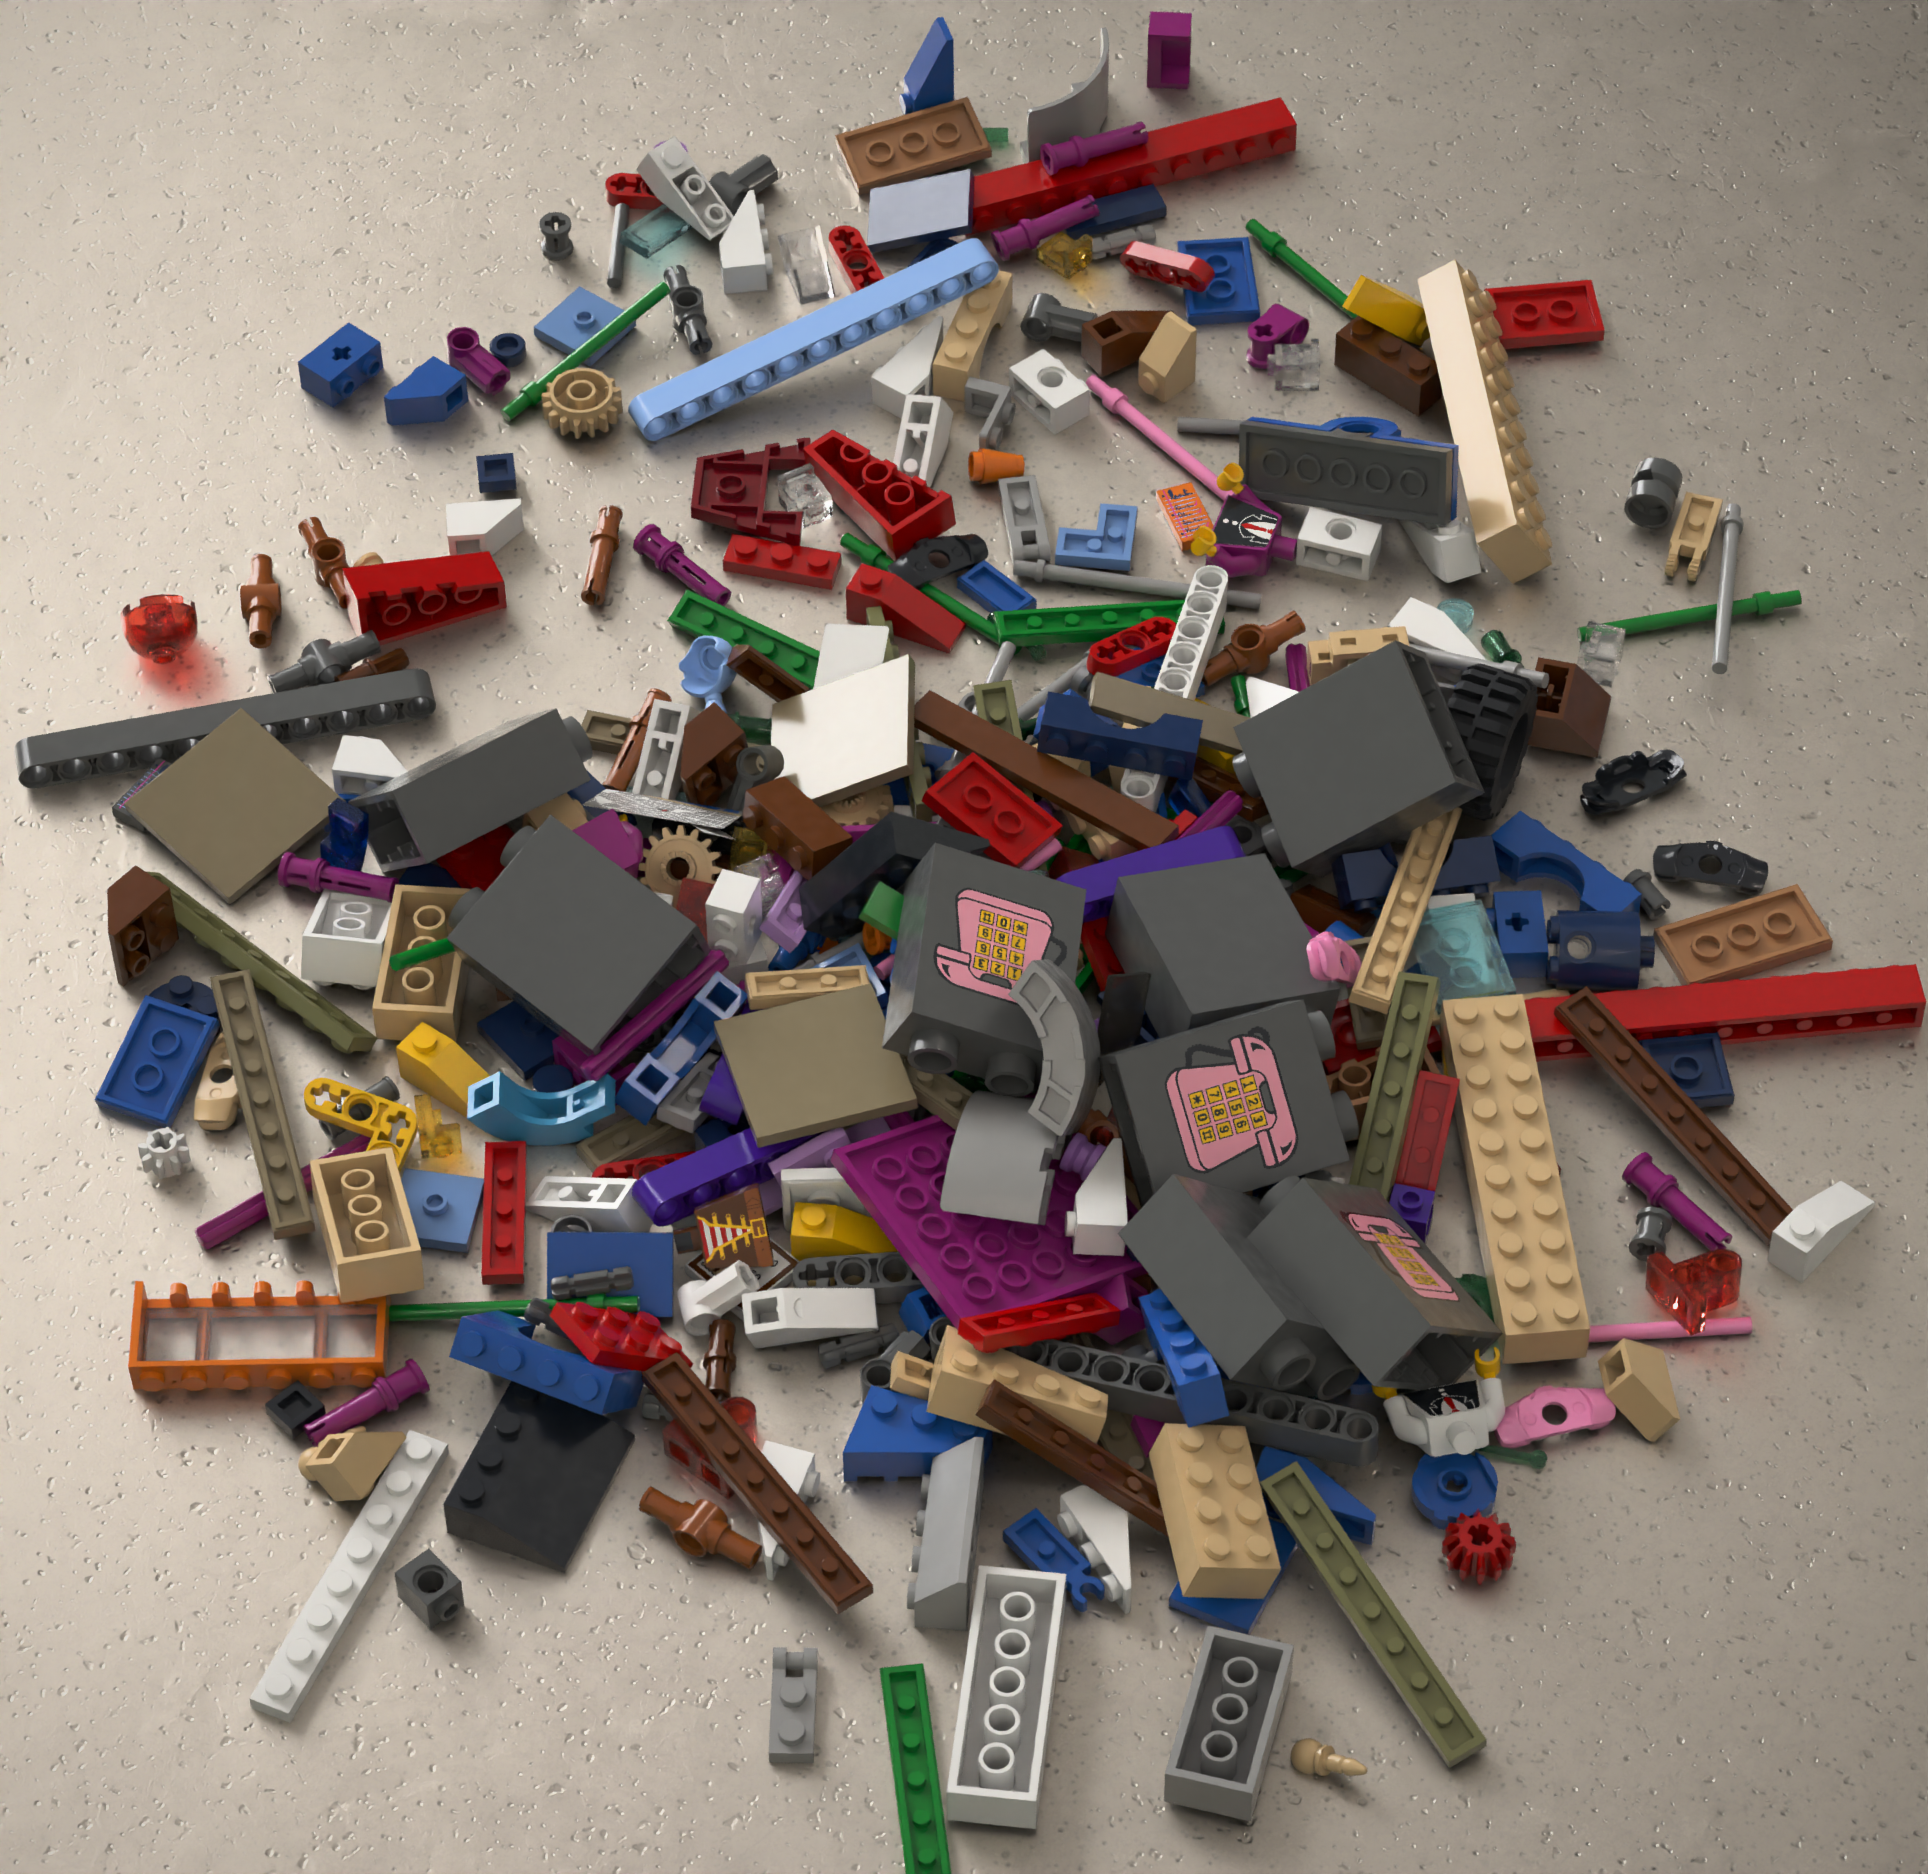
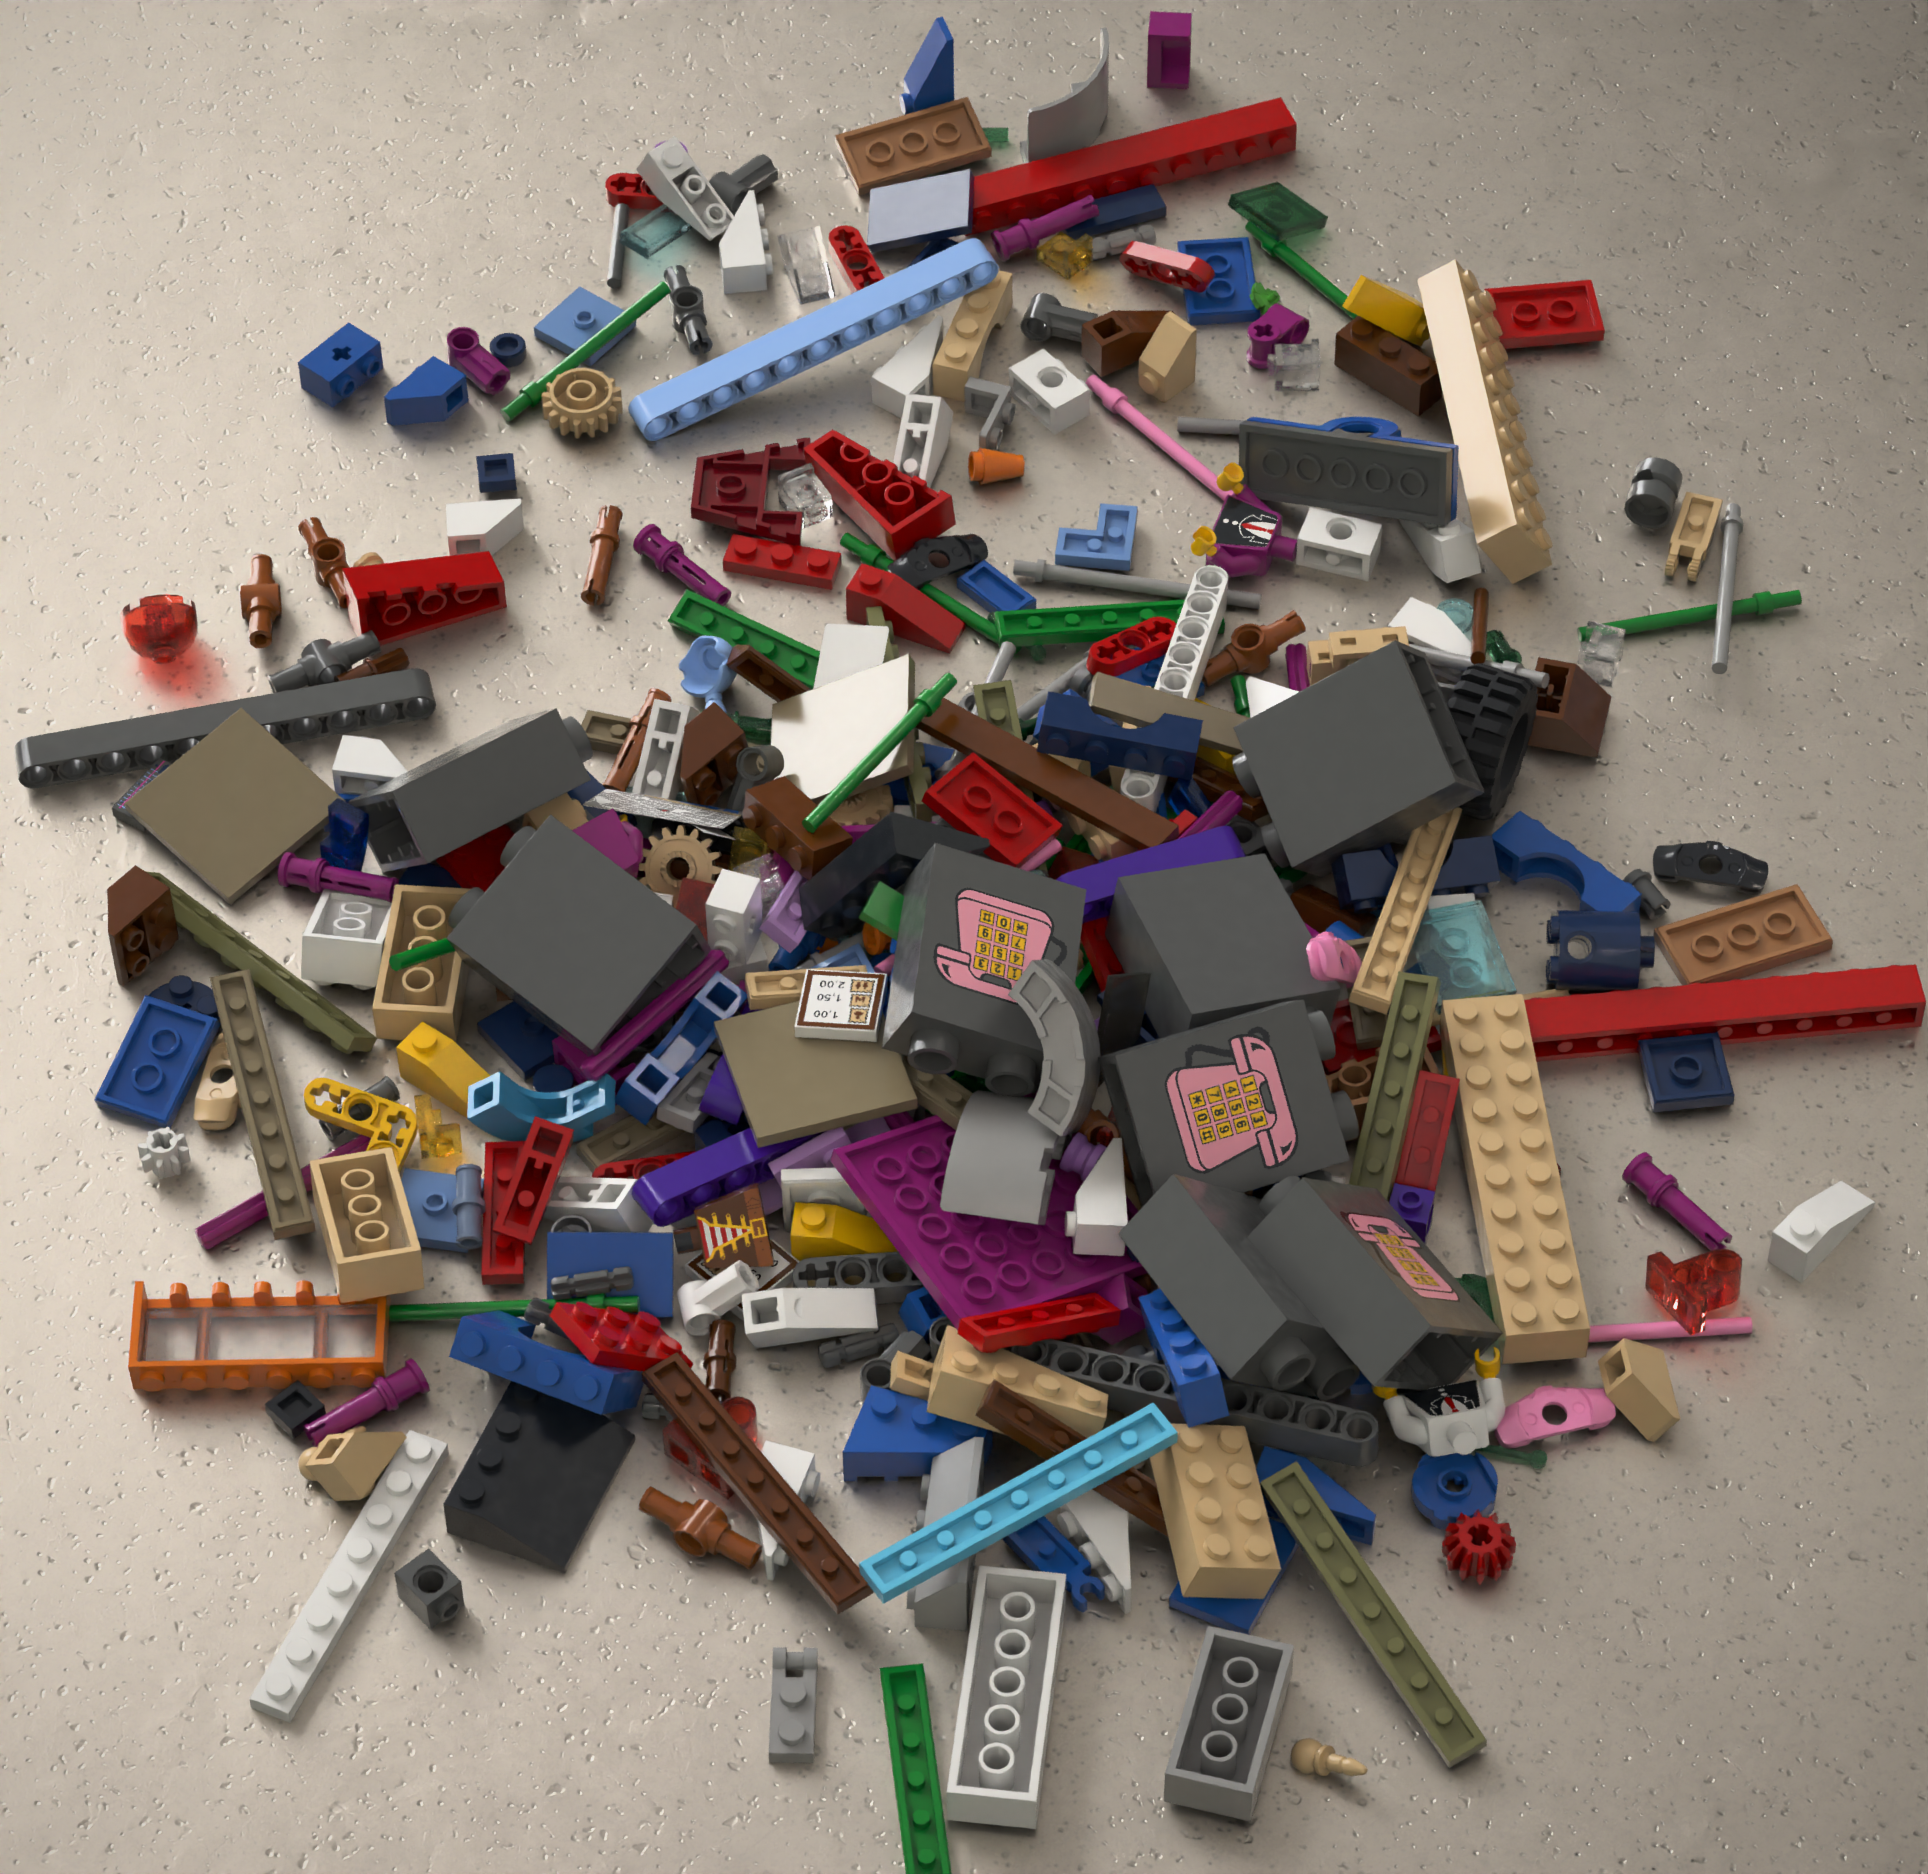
dark grey bush [539,212,573,260] -> none
light grey plate [998,475,1051,565] -> none
magenta pin [1040,121,1148,175] -> none
orange tile [1156,482,1214,551] -> none
blue brick [1485,890,1549,979] -> none
reddish brown tile [1554,986,1793,1246] -> none
black piece [1580,749,1687,815] -> none
dark grey bush [1628,1206,1673,1262] -> none
none -> sand blue pin [452,1164,485,1249]
none -> red slope [492,1116,574,1245]
none -> white tile [794,969,888,1042]
none -> green bar [802,673,957,833]
none -> medium azure plate [859,1402,1178,1604]
none -> clear green tile [1228,182,1328,241]
none -> bright green plant [1250,282,1281,315]
none -> reddish brown bar [1470,587,1489,665]

